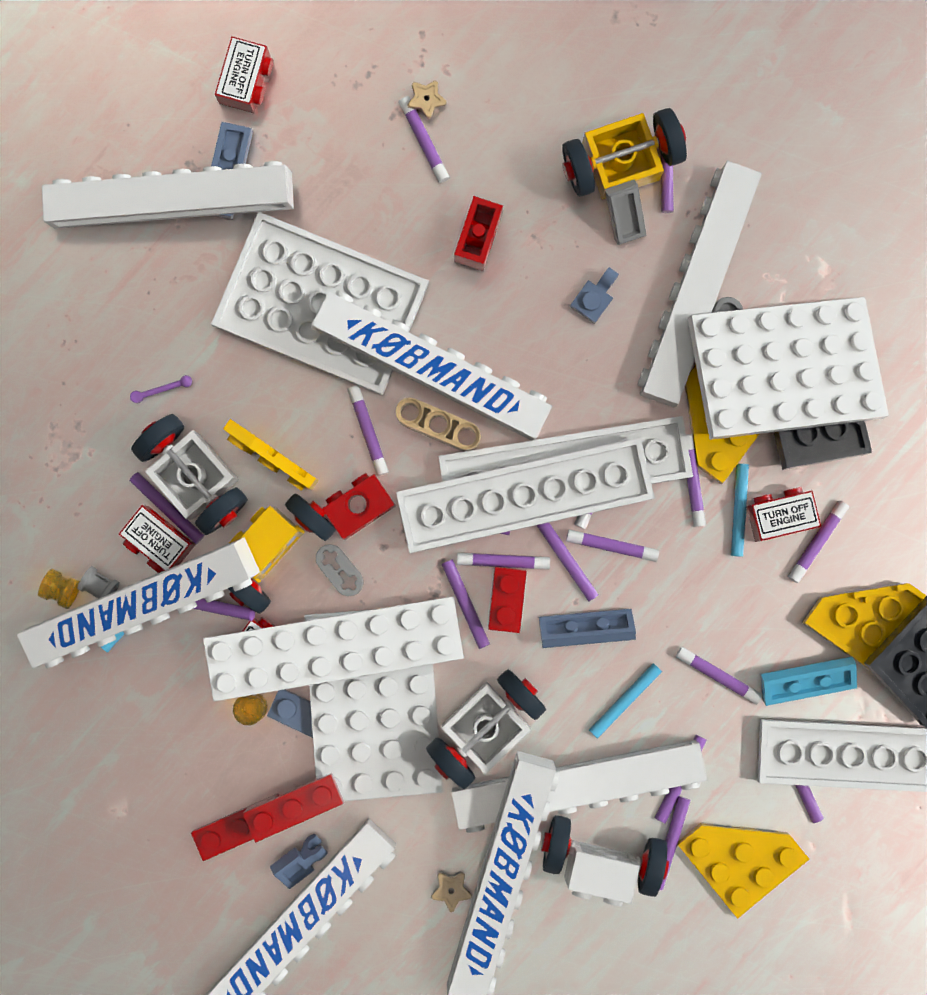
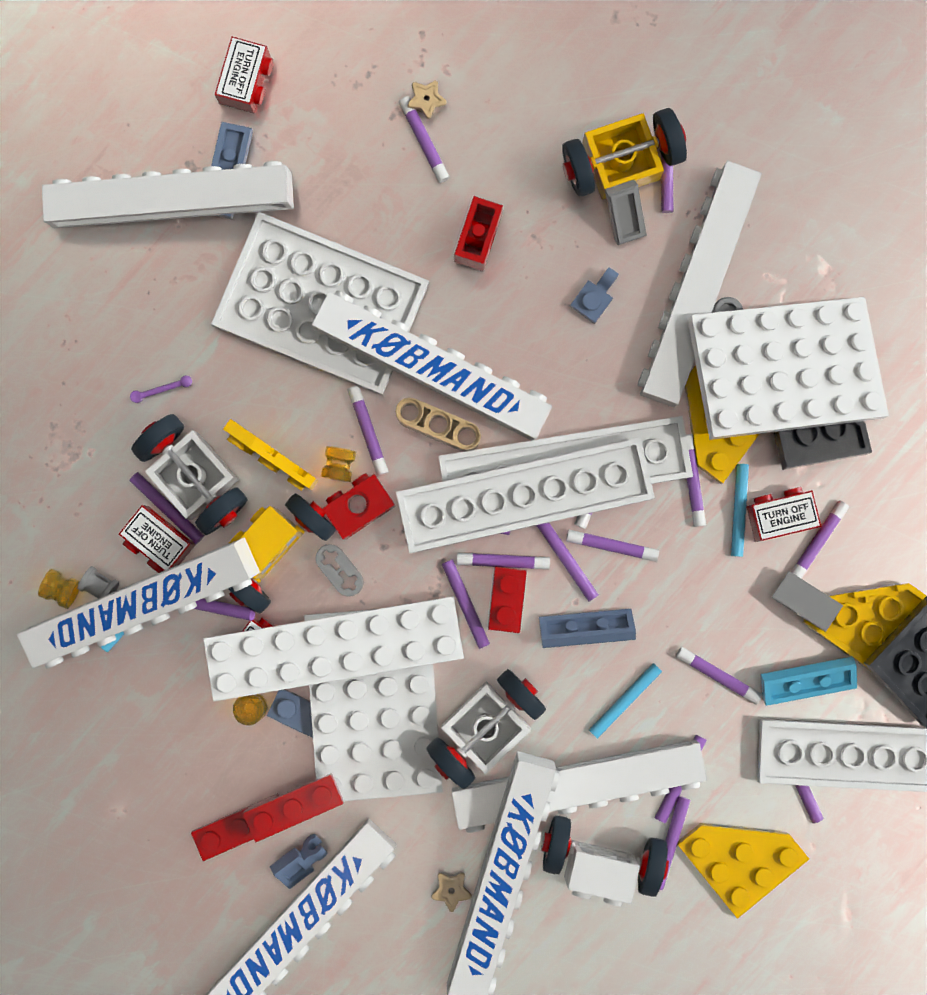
none -> clear yellow wheel [320,446,356,482]
none -> light grey tile [772,571,843,632]

